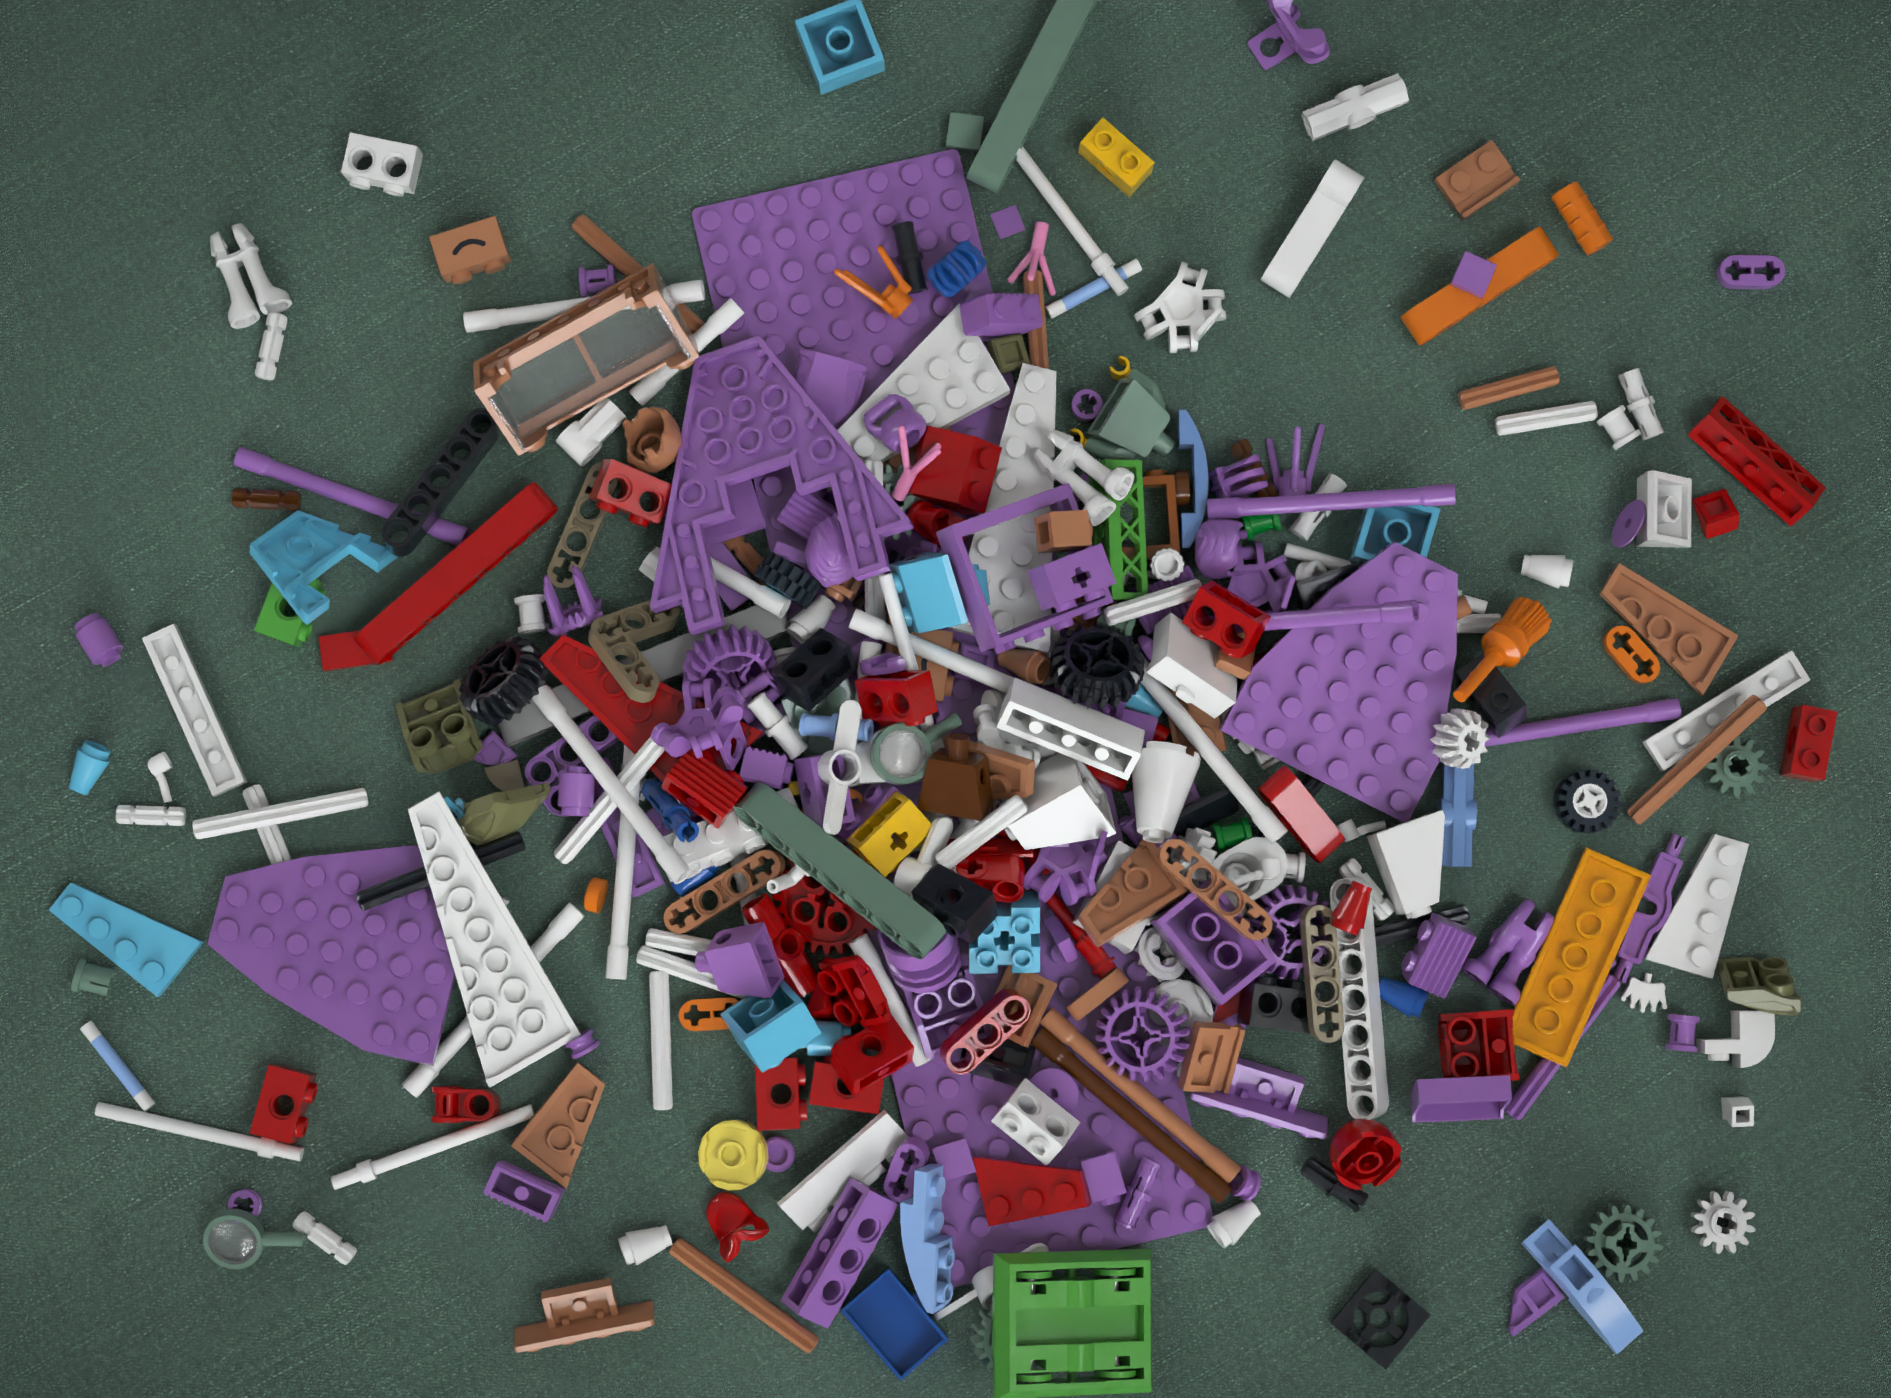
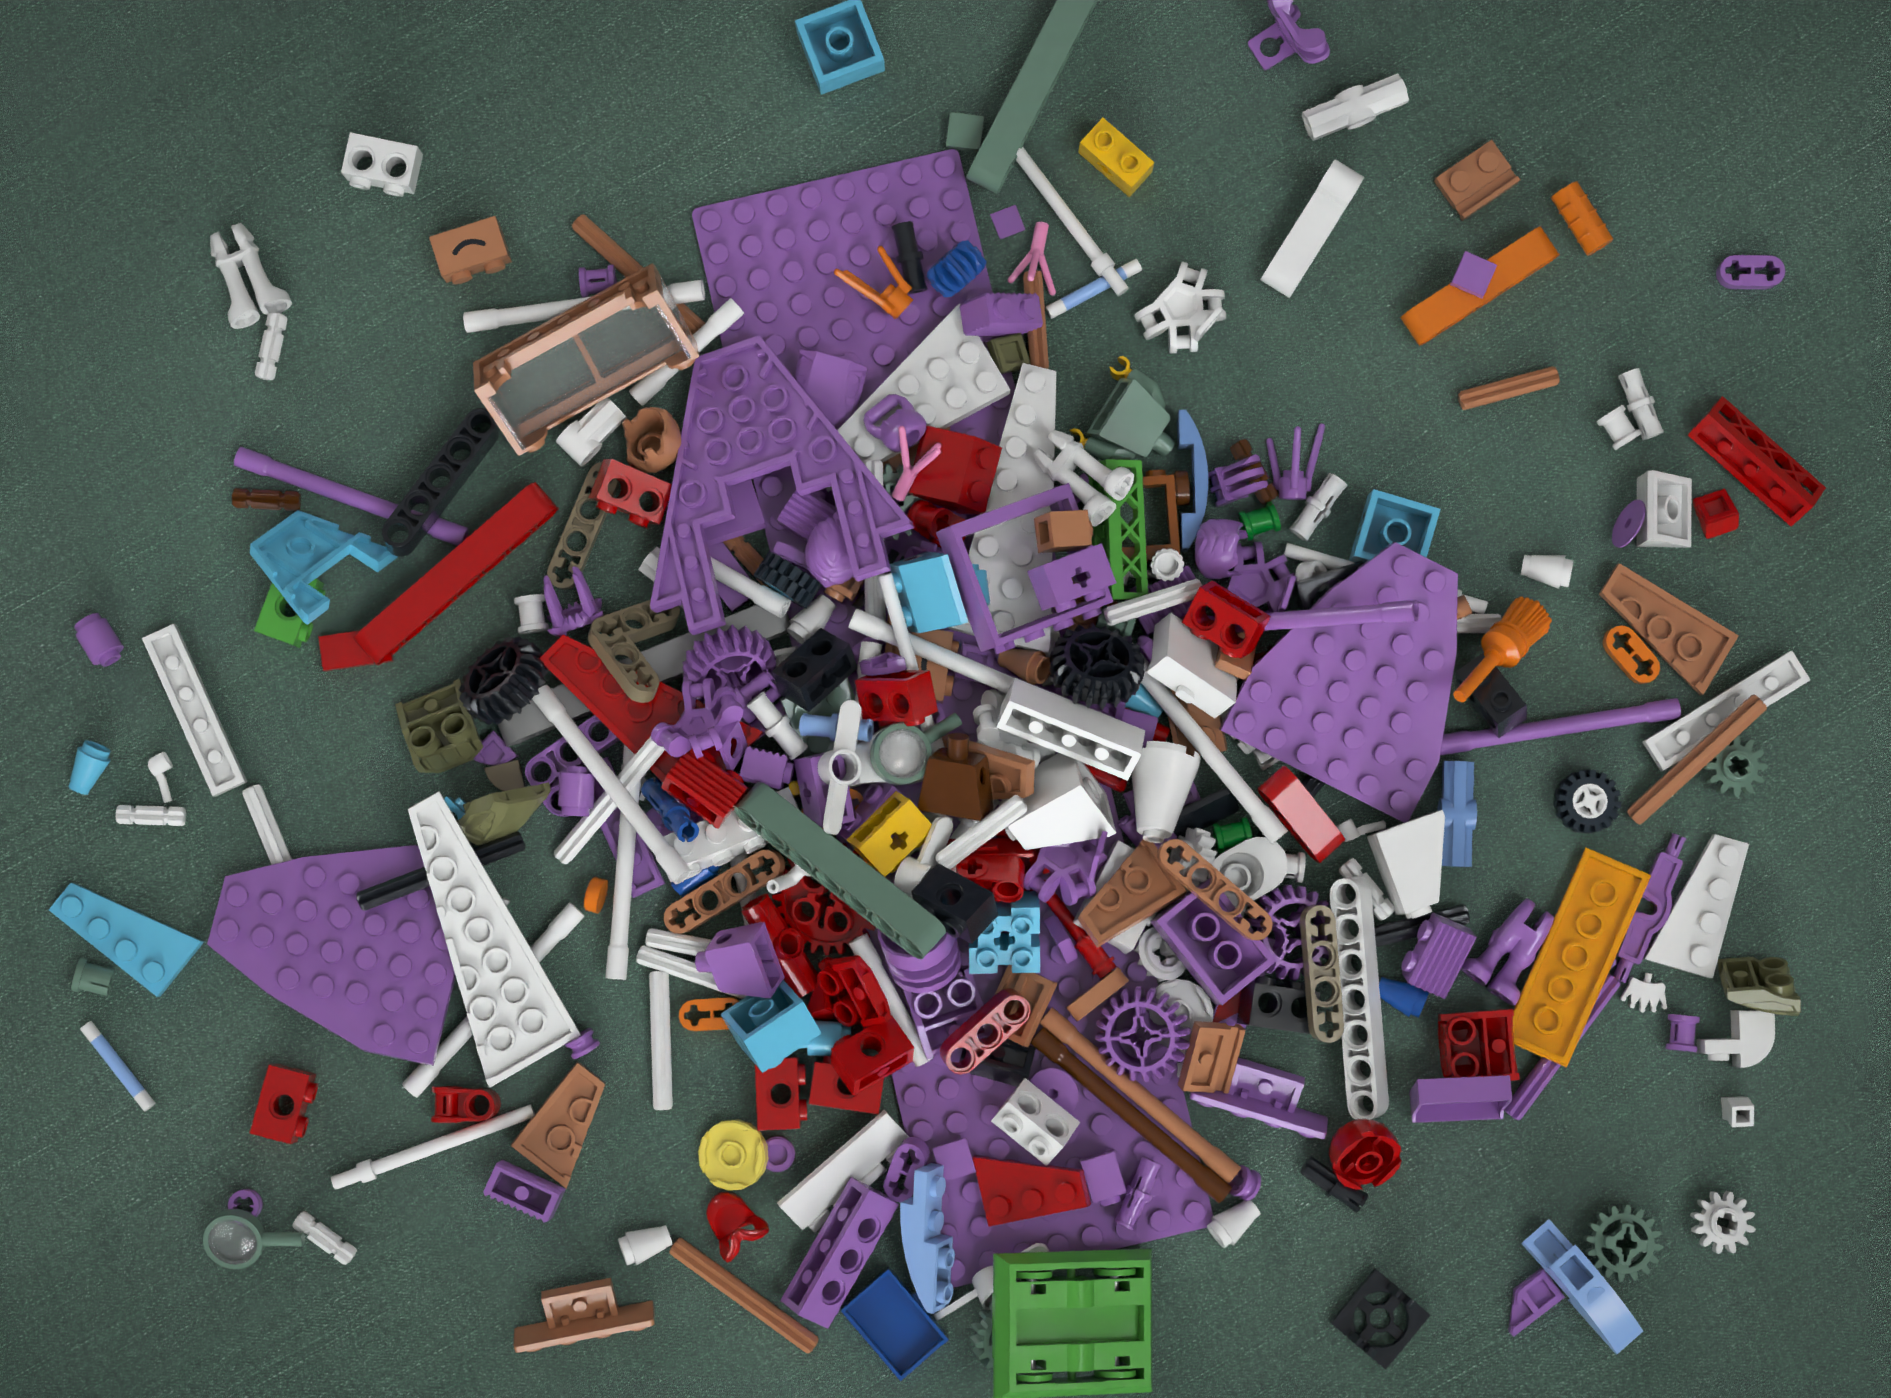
white bar [95,1102,304,1162] -> none
white axle [192,788,369,839] -> none
medium lavender bush [1071,389,1103,422] -> none
medium lavender piece [1207,484,1456,520] -> none
white hand [1232,858,1281,886] -> none
red cone [1331,881,1372,936] -> none
white gear [1429,708,1491,769] -> none
white axle [1495,401,1598,436] -> none
red brick [1779,705,1837,782] -> none

